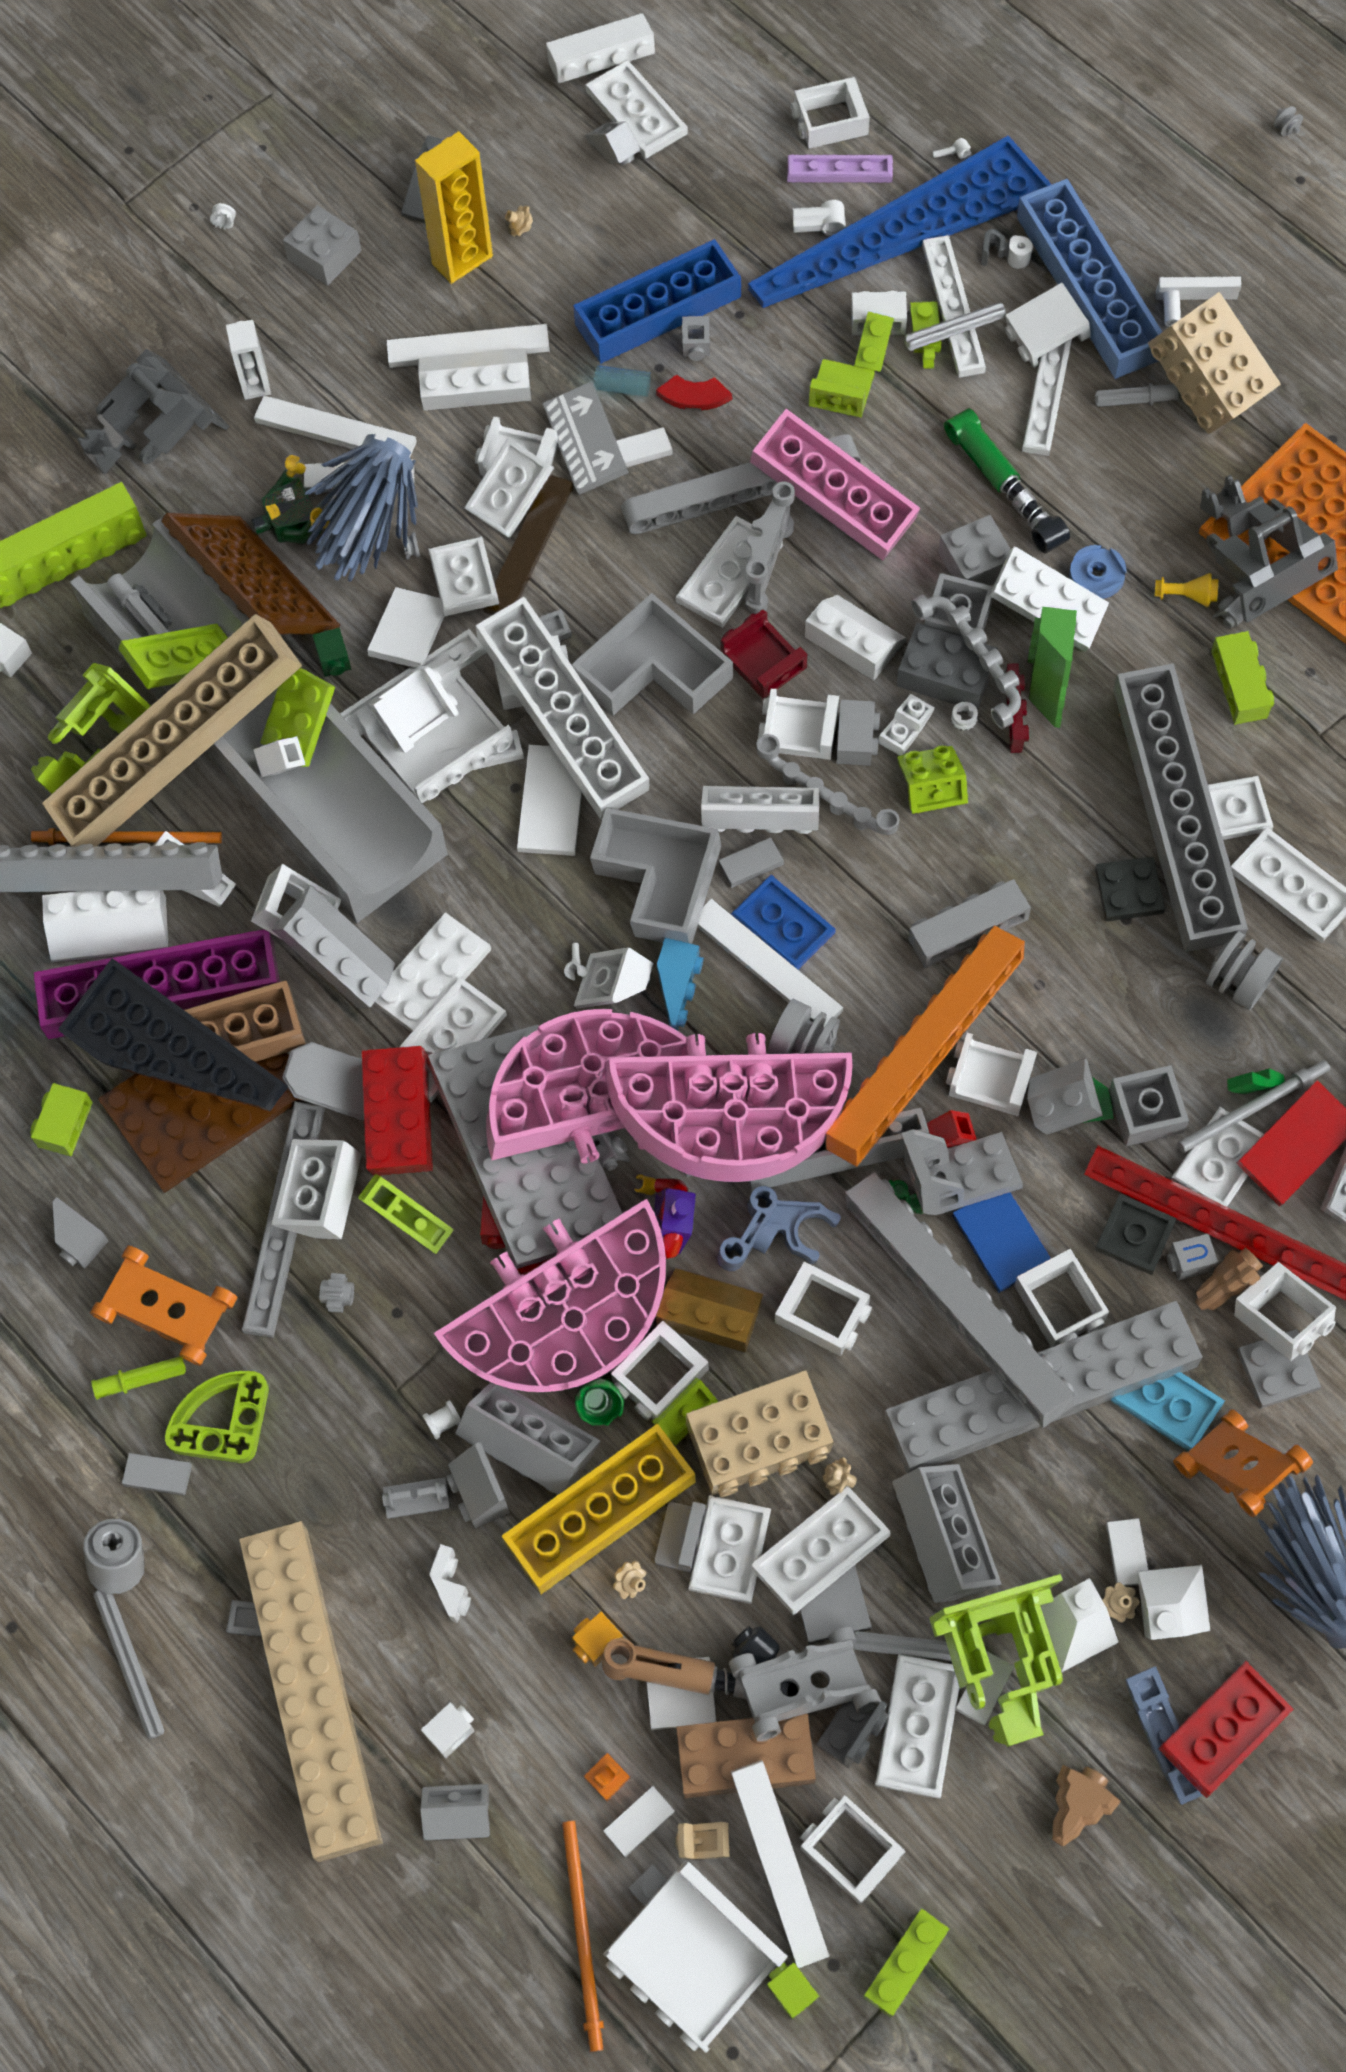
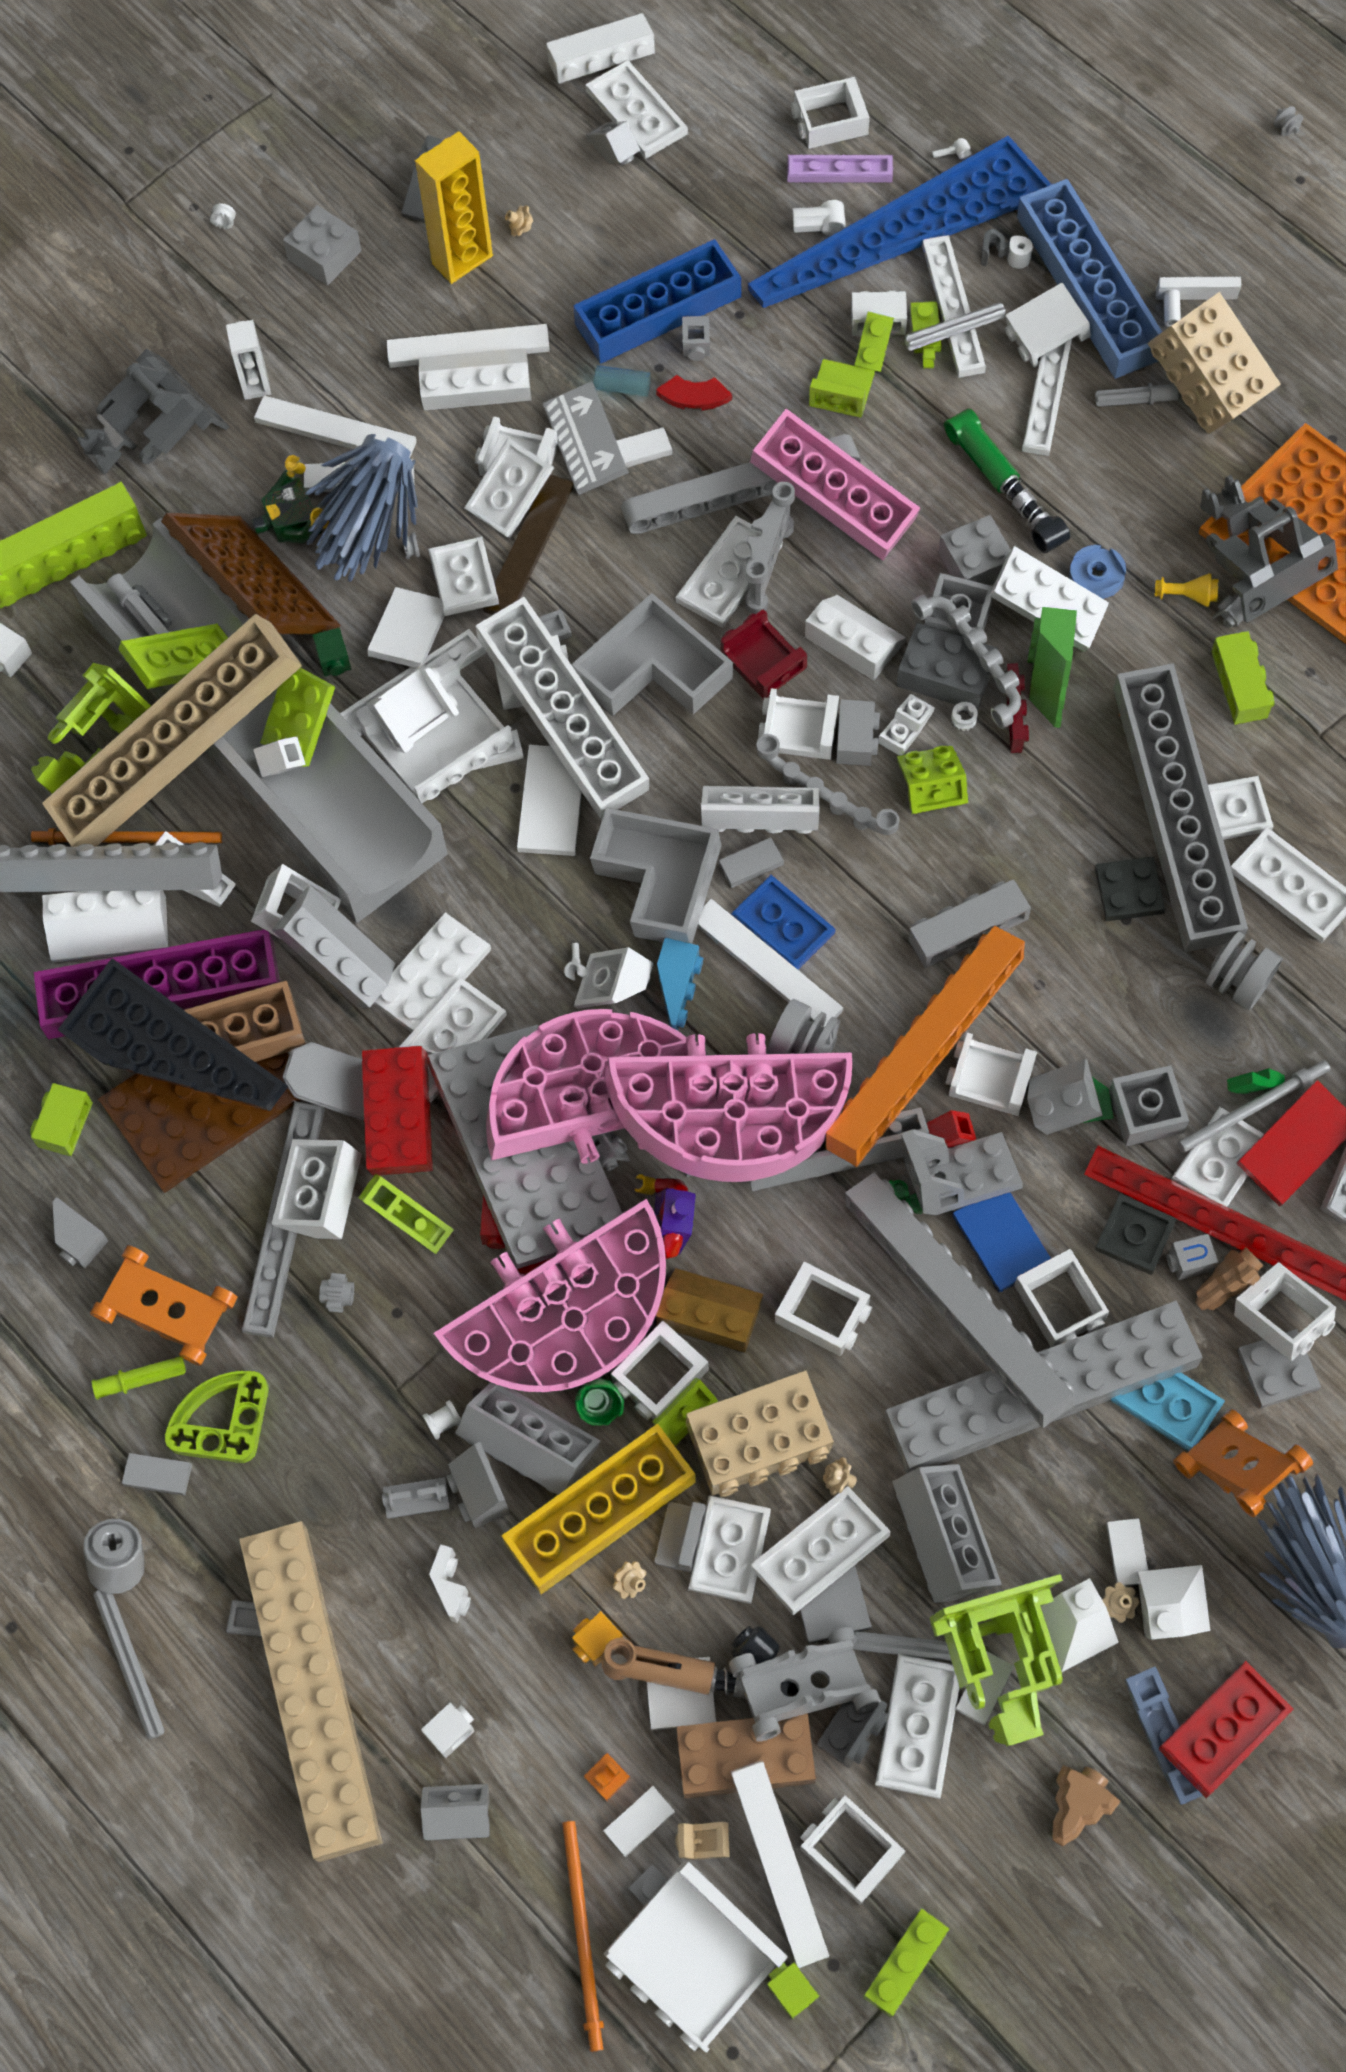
sand blue piece [717,1186,841,1271] -> none

